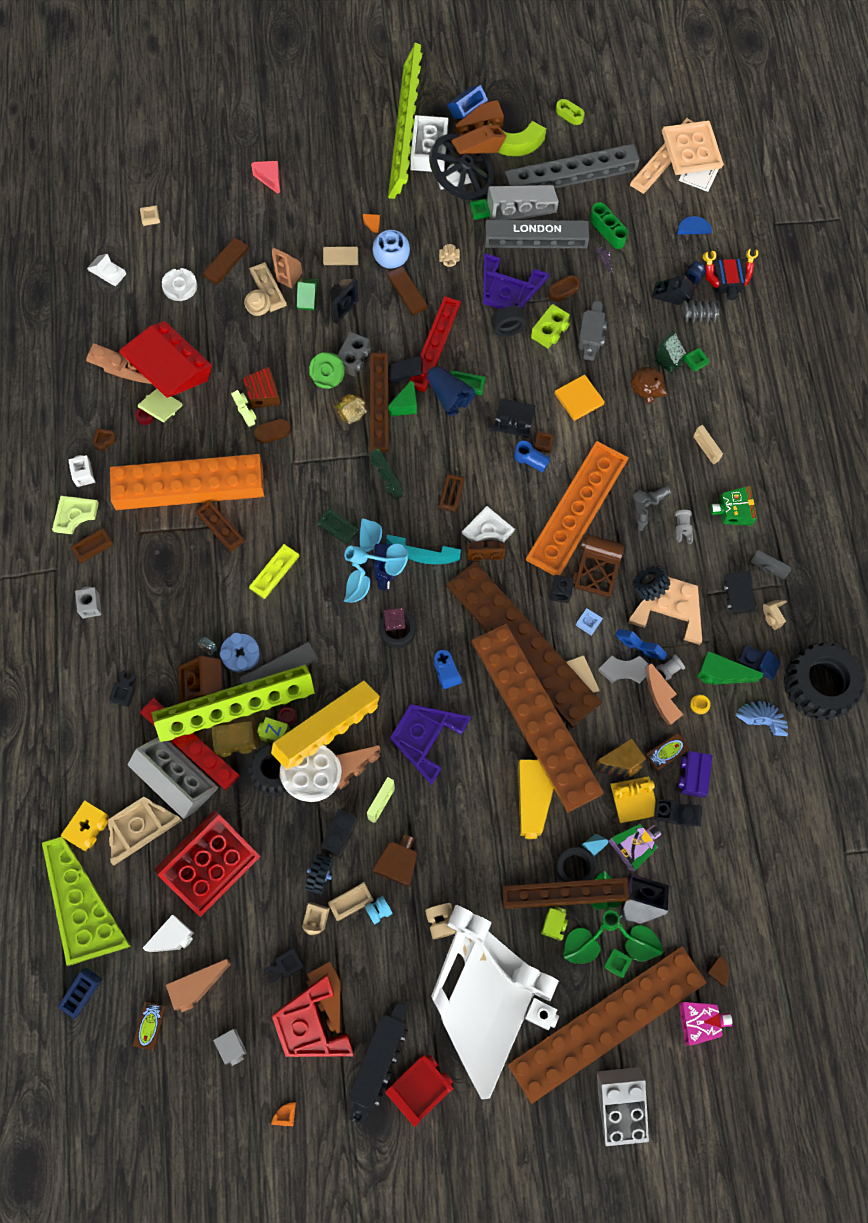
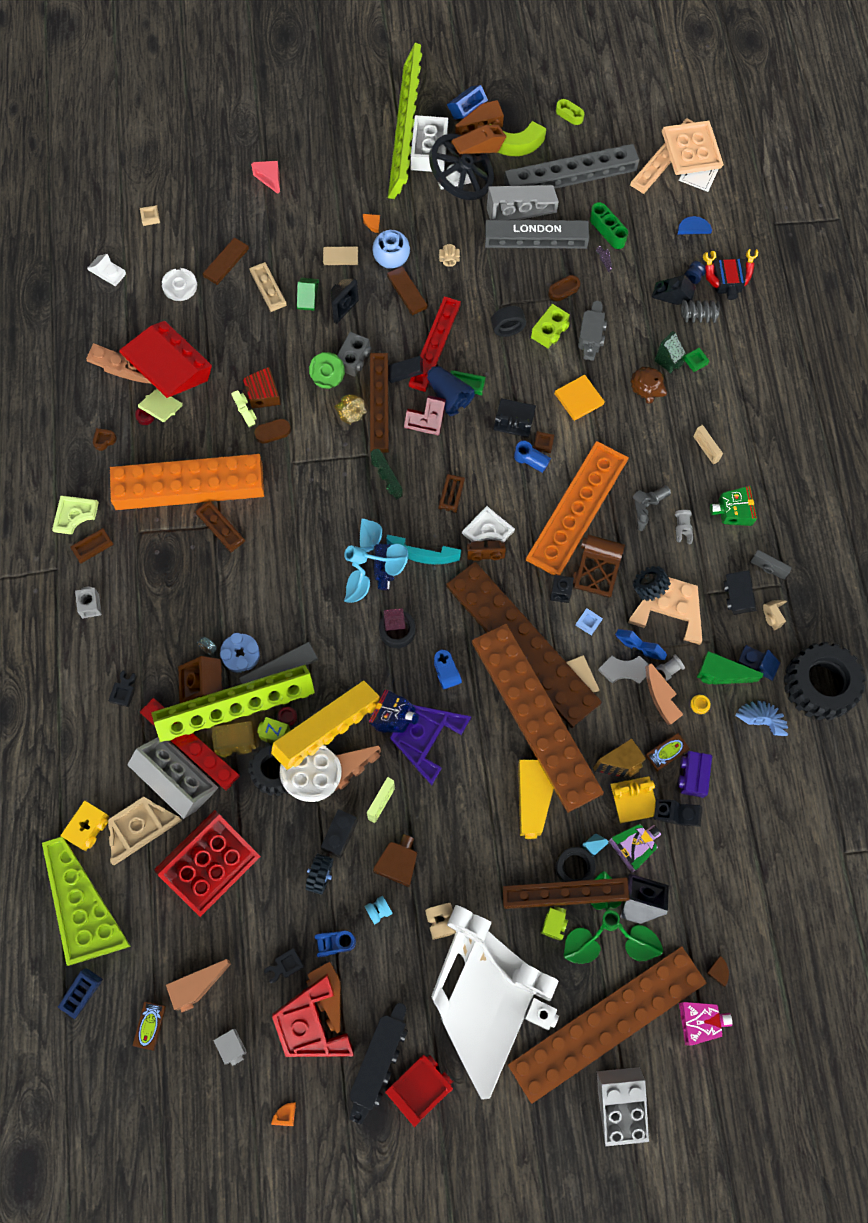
white brick [68,455,95,487] -> none
white slope [143,915,194,952] -> none
tan plate [244,290,271,316] -> none
neon yellow tile [249,544,299,599] -> none
nougat slope [272,248,302,288] -> none
tan plate [302,902,330,935] -> none
clear green plate [318,508,359,545] -> none
tan tile [328,882,374,922] -> none
green slope [388,381,417,416] -> none
green plate [469,199,490,220] -> none
dark purple wing [483,253,550,309] -> none
green plate [603,948,632,978] -> none
none -> blue piece [315,931,356,957]
none -> clear blue torso [369,690,419,733]
none -> plate [404,395,446,436]

